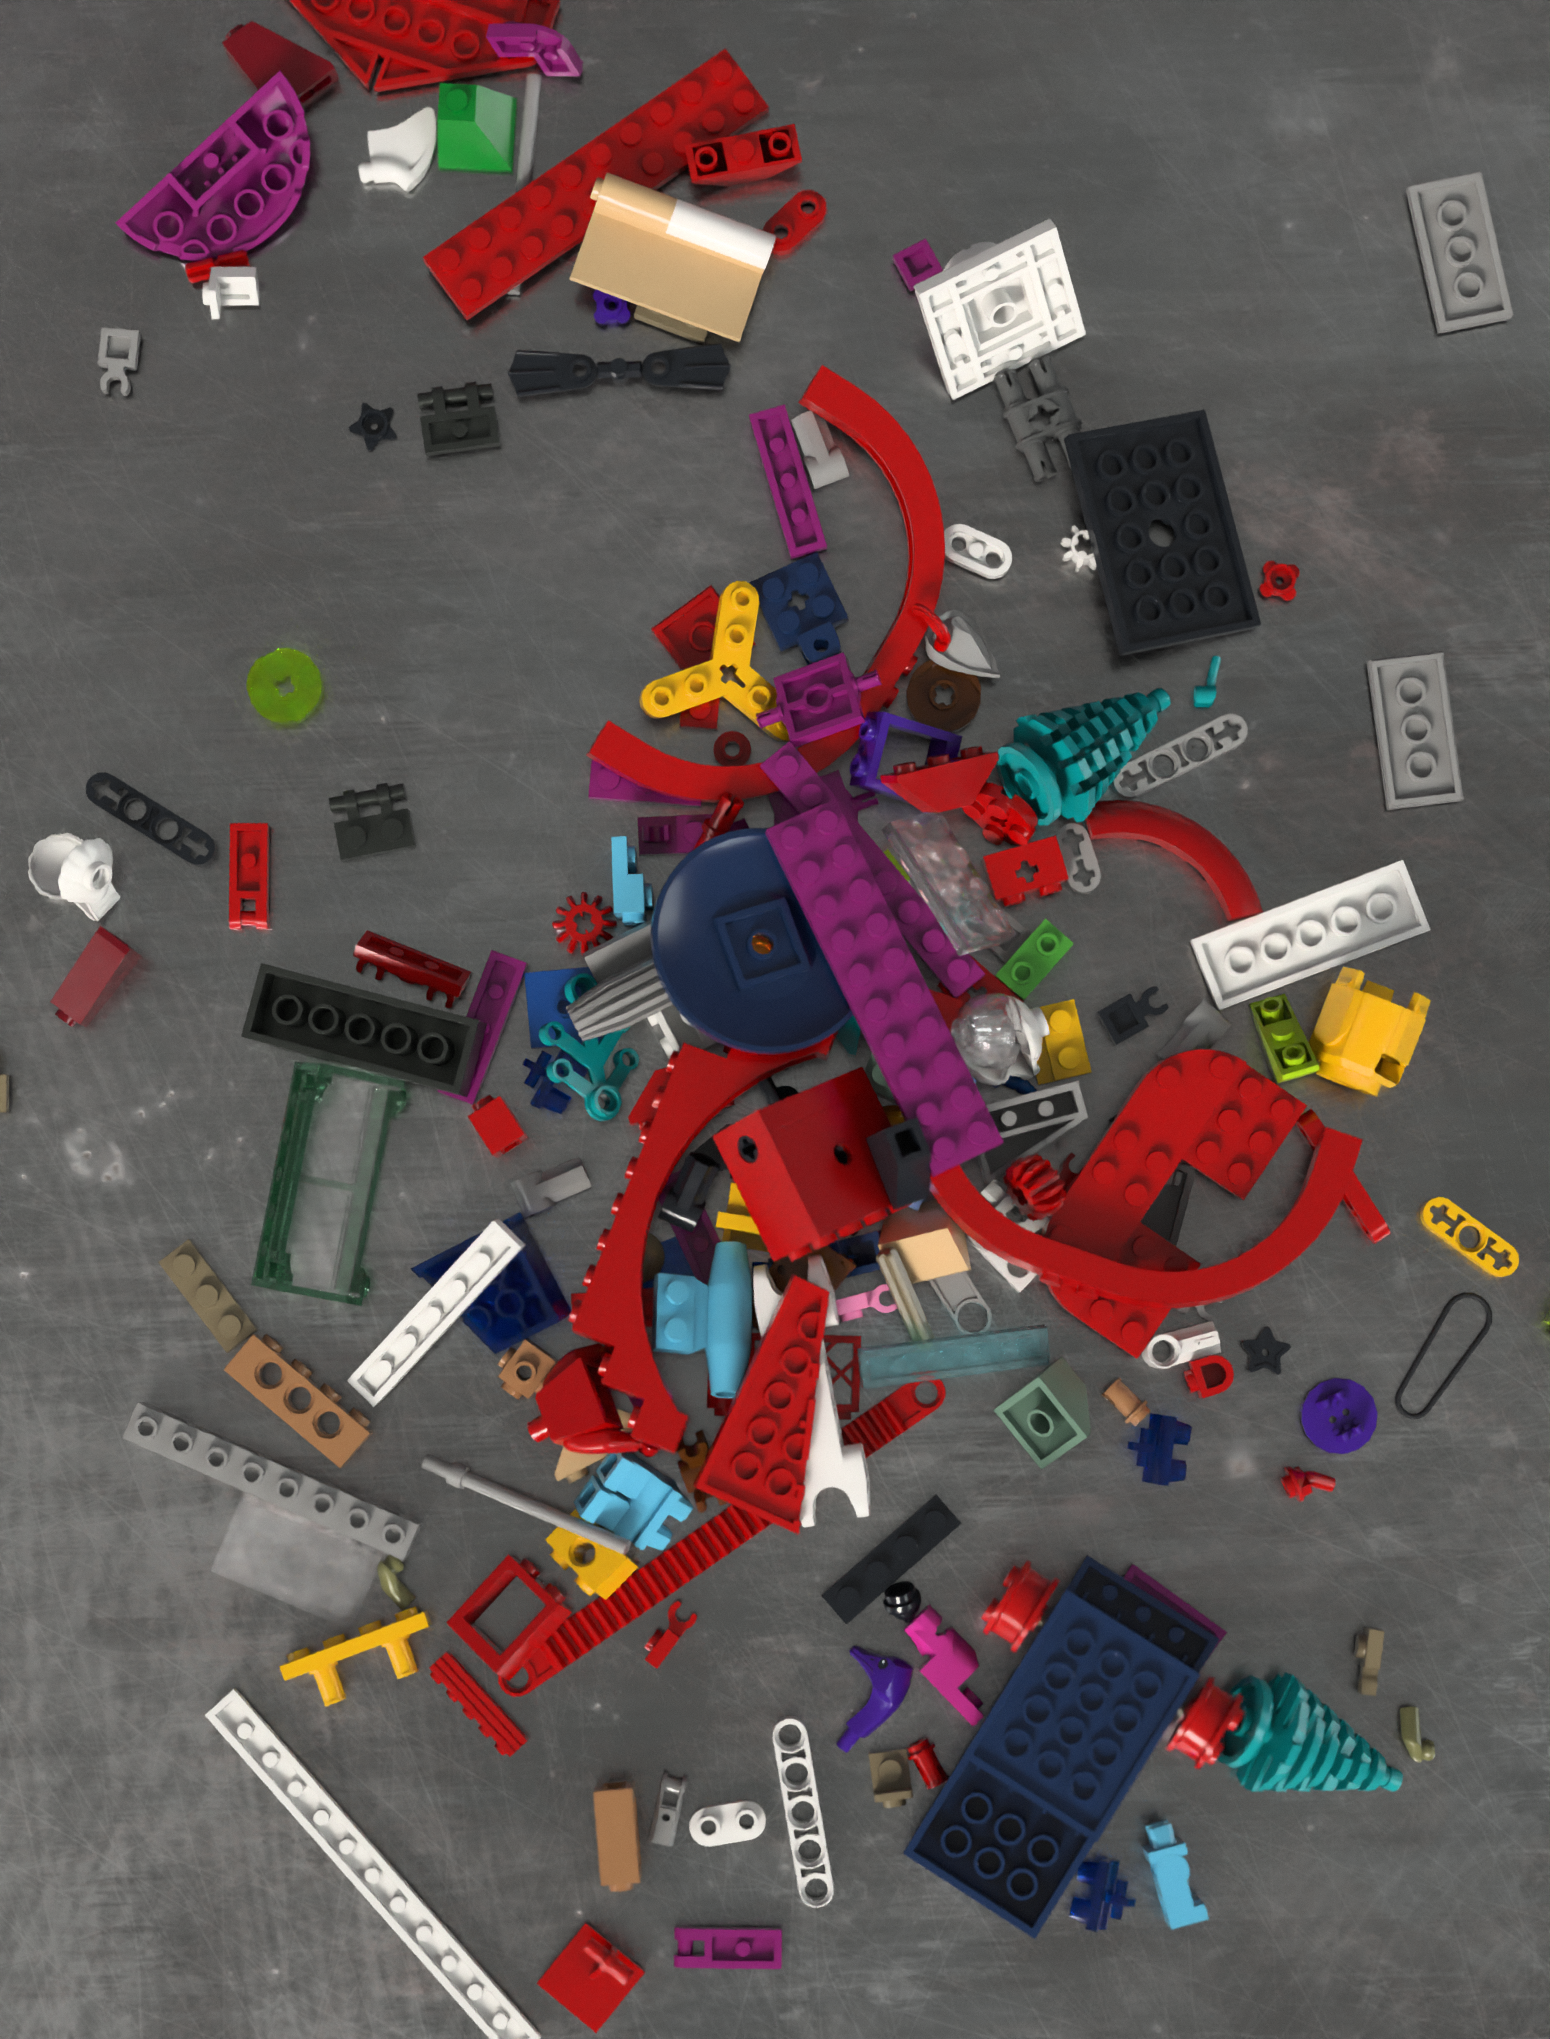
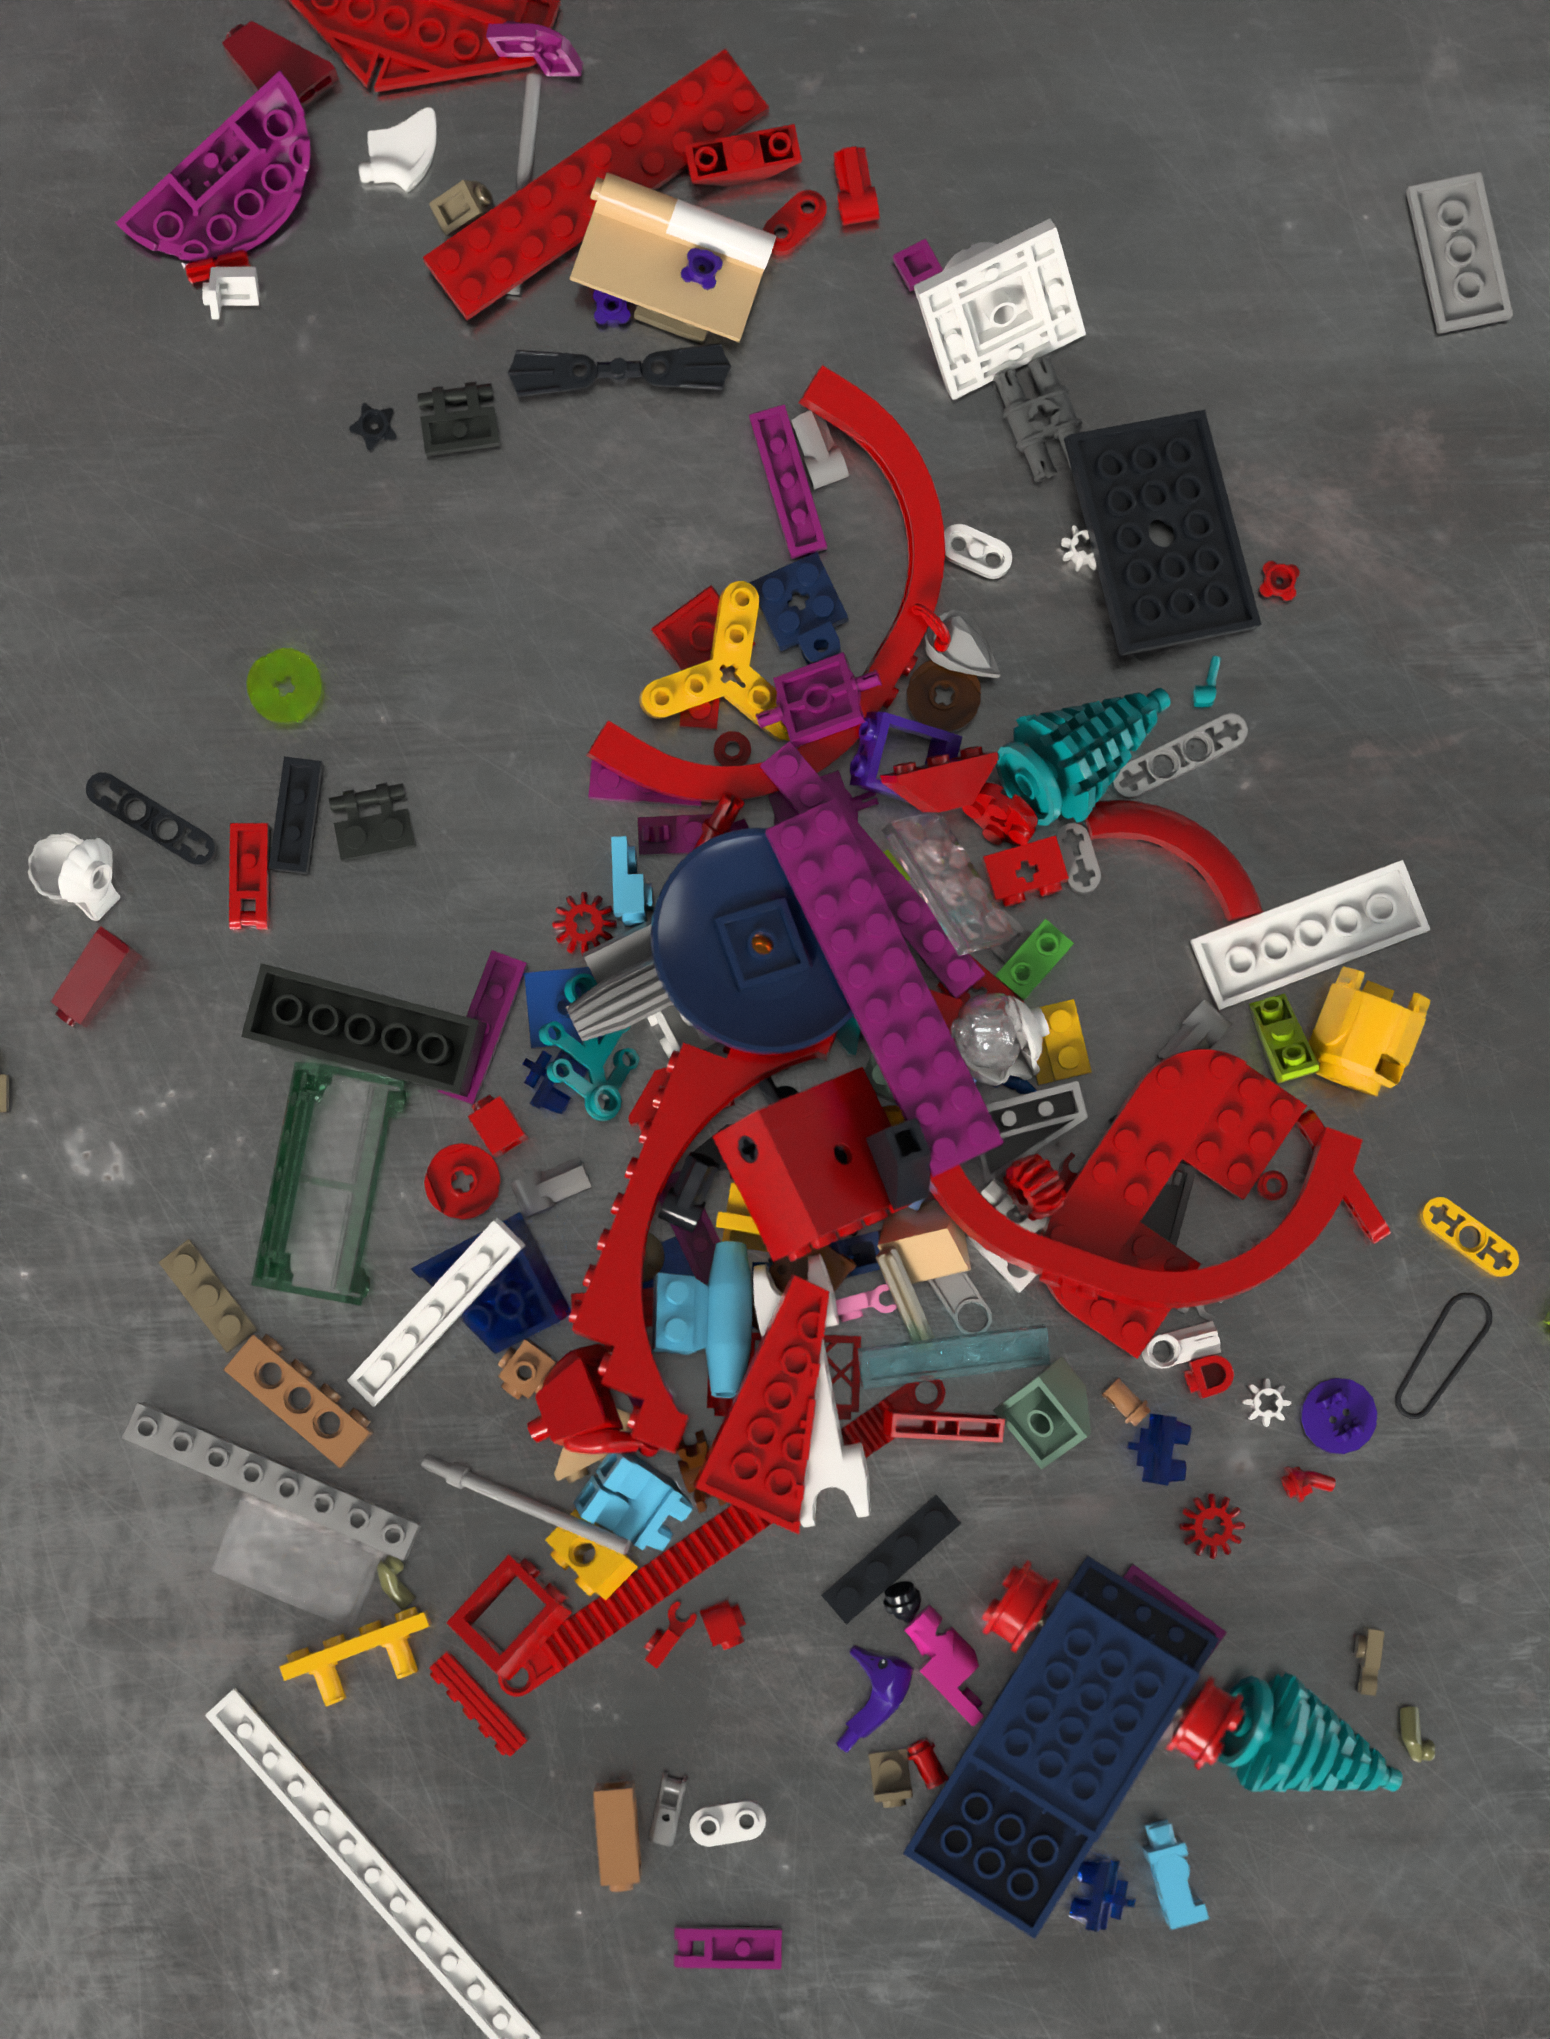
light grey plate [98,327,141,396] -> none
red plate [353,930,472,1008] -> none
green slope [437,83,517,173] -> none
red plate [536,1922,645,2033] -> none
white beam [773,1715,834,1908] -> none
black plate [1096,986,1169,1046] -> none
black plate [1241,1326,1291,1375] -> none
light grey plate [1367,651,1464,810] -> none
none -> black plate [269,756,323,874]
none -> red plate [424,1143,501,1220]
none -> dark tan bracket [429,180,494,236]
none -> dark purple plate [680,248,723,290]
none -> red plate [699,1599,746,1651]
none -> red piece [833,146,880,225]
none -> red piece [883,1409,1005,1443]
none -> red gear [1179,1493,1245,1559]
none -> white gear [1242,1379,1291,1427]
none -> red pin [1256,1170,1288,1201]

